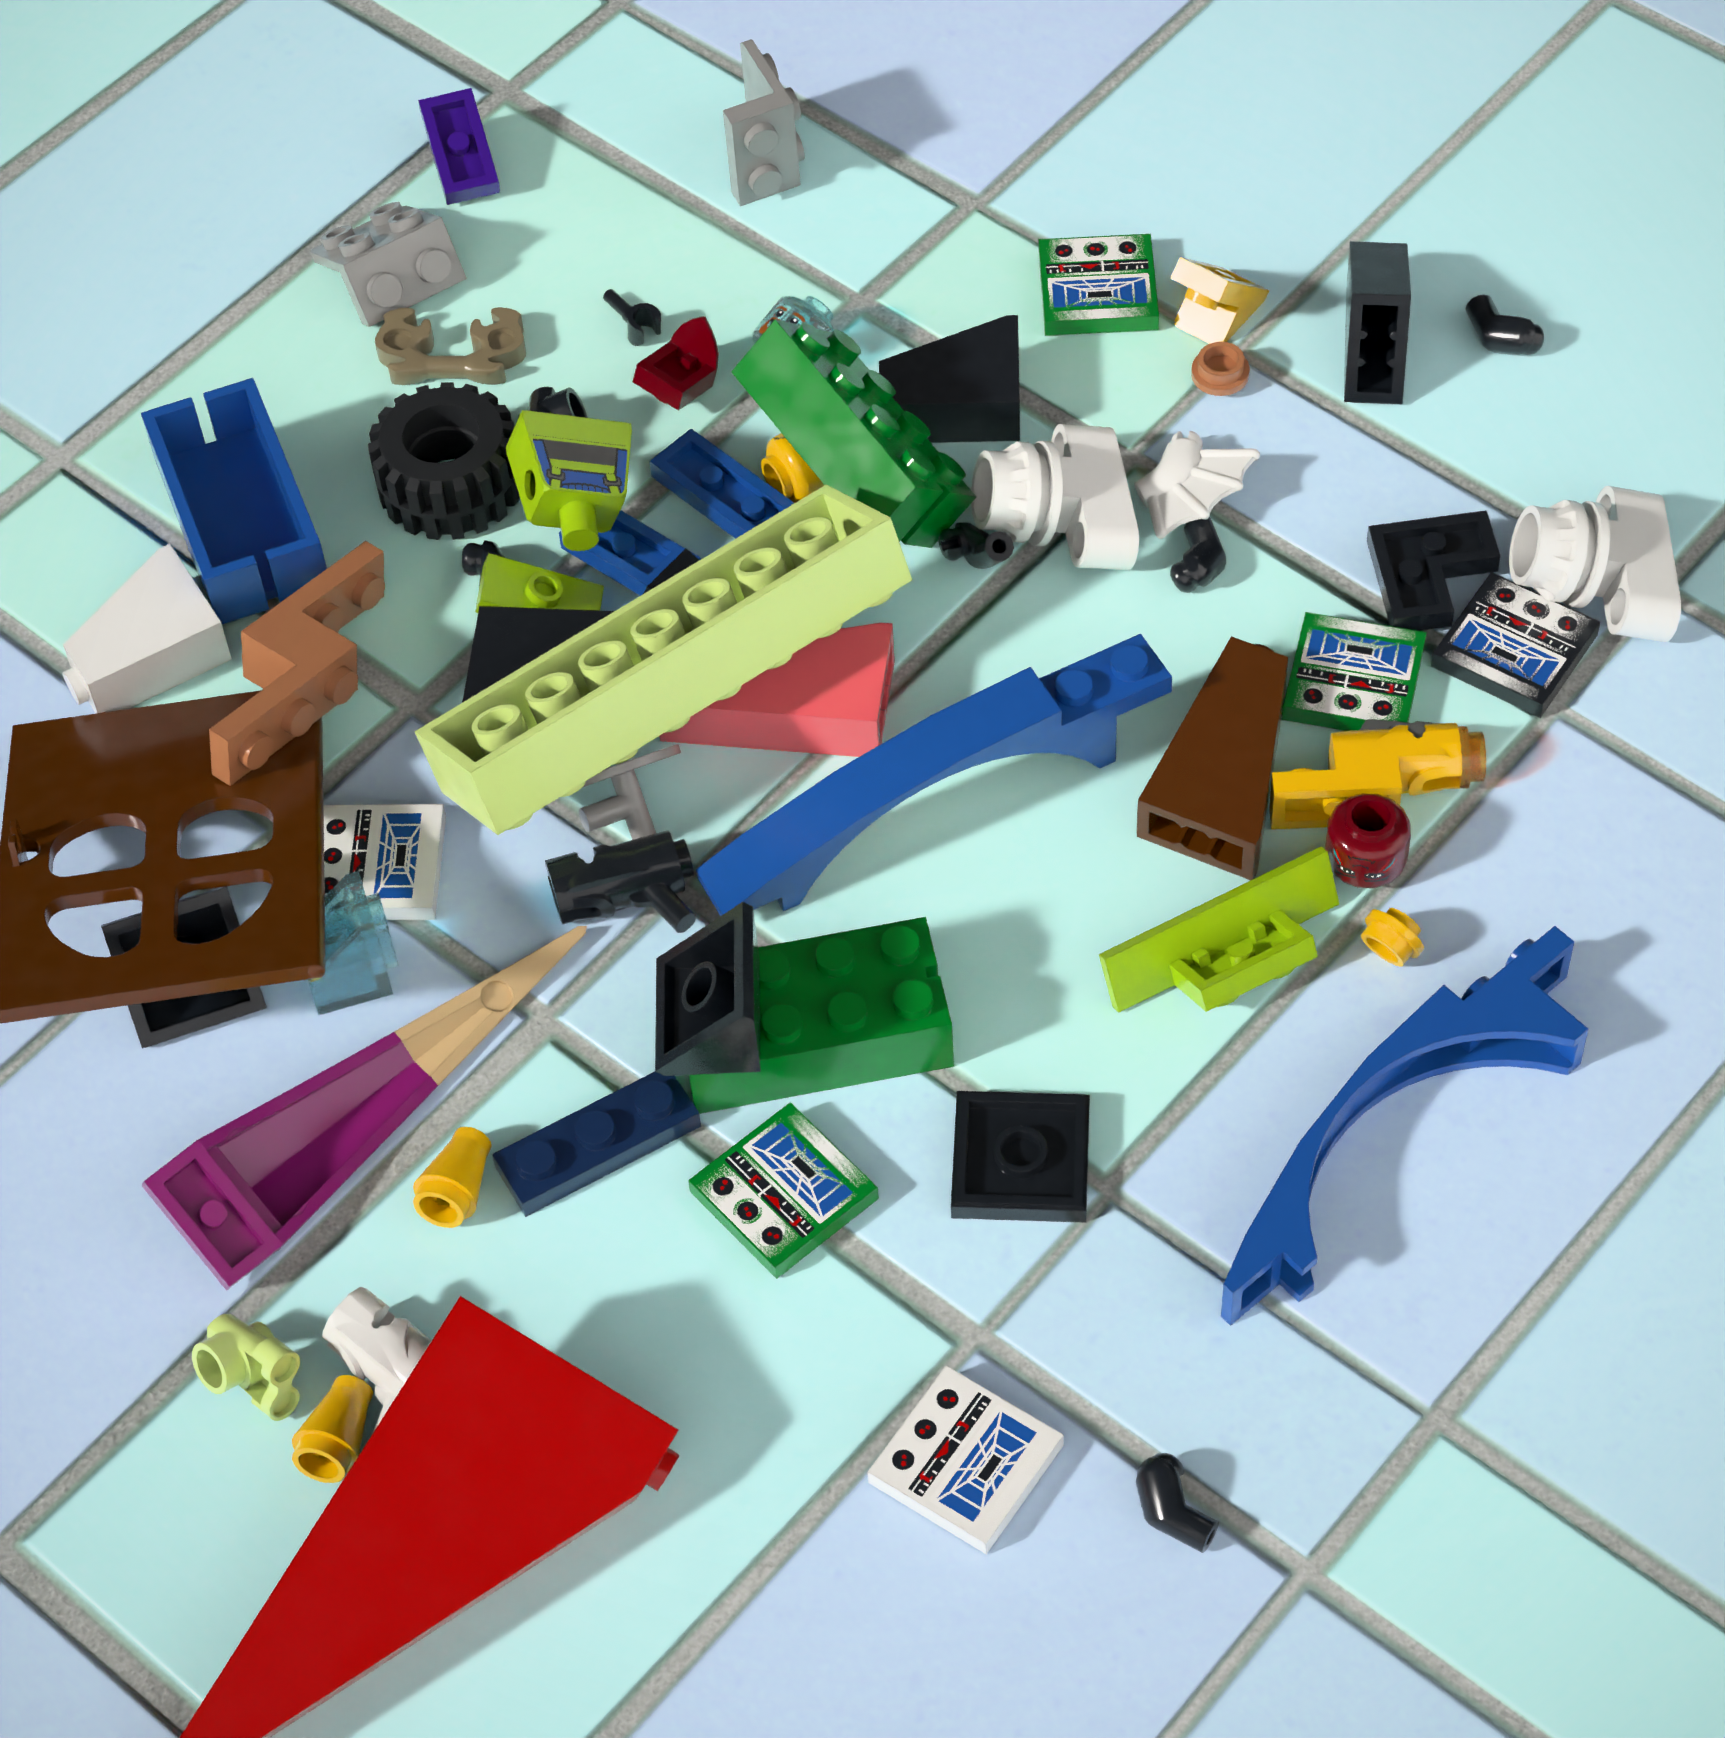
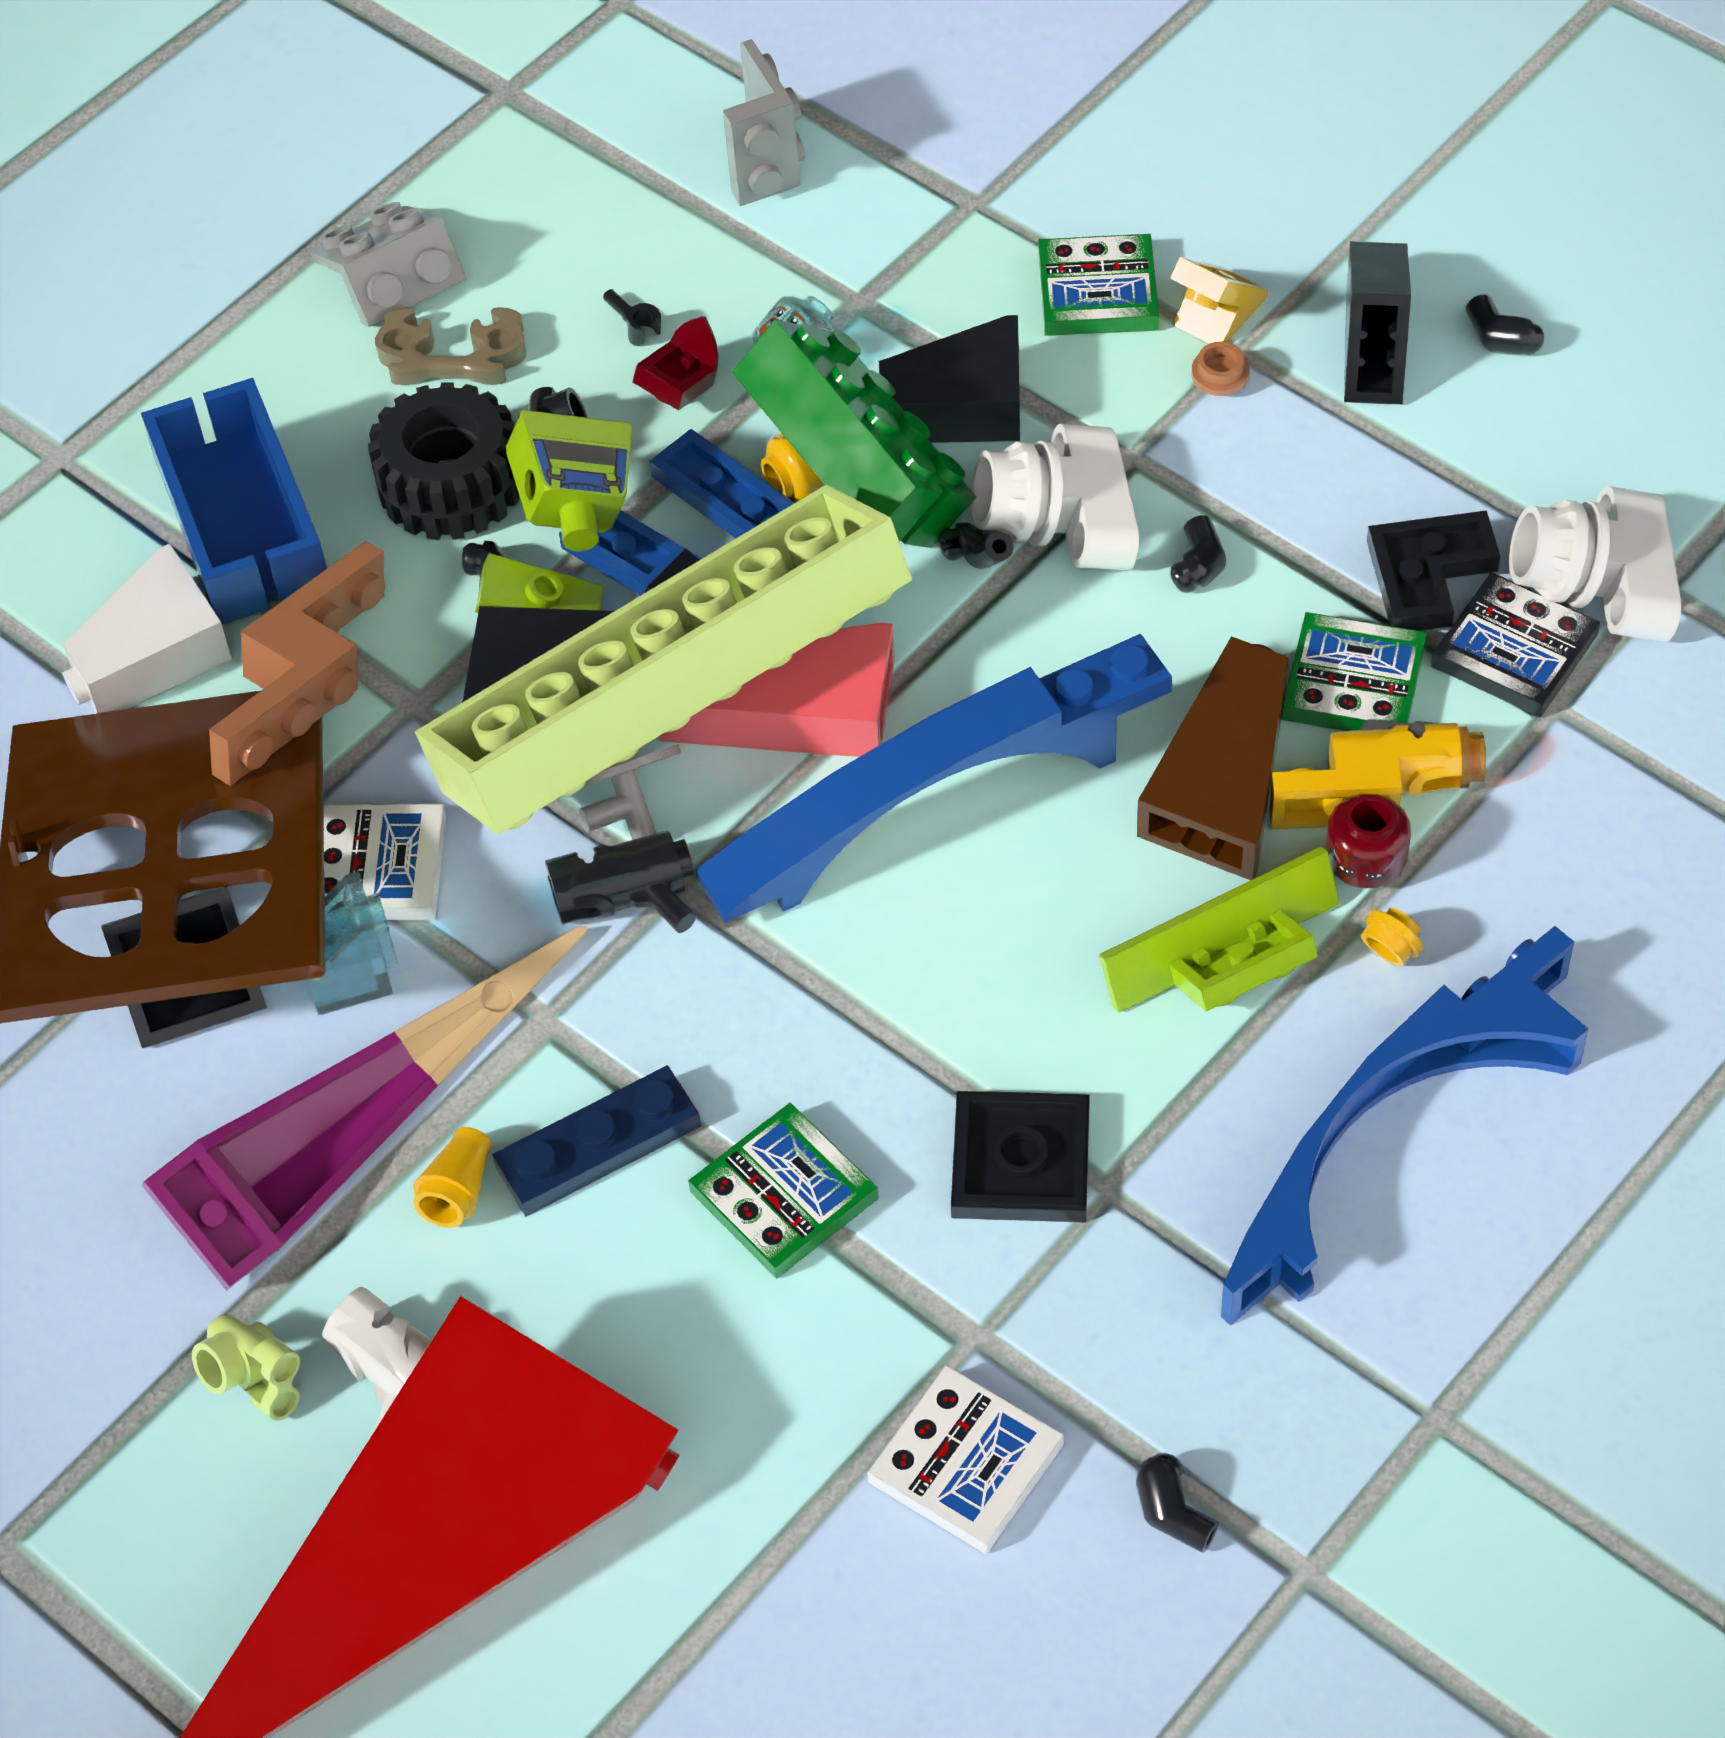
yellow cone [292,1375,373,1483] -> none
dark purple plate [418,88,500,205] -> none
black slope [655,902,761,1076] -> none
green piece [688,917,954,1114] -> none
white arm [1134,431,1260,539] -> none

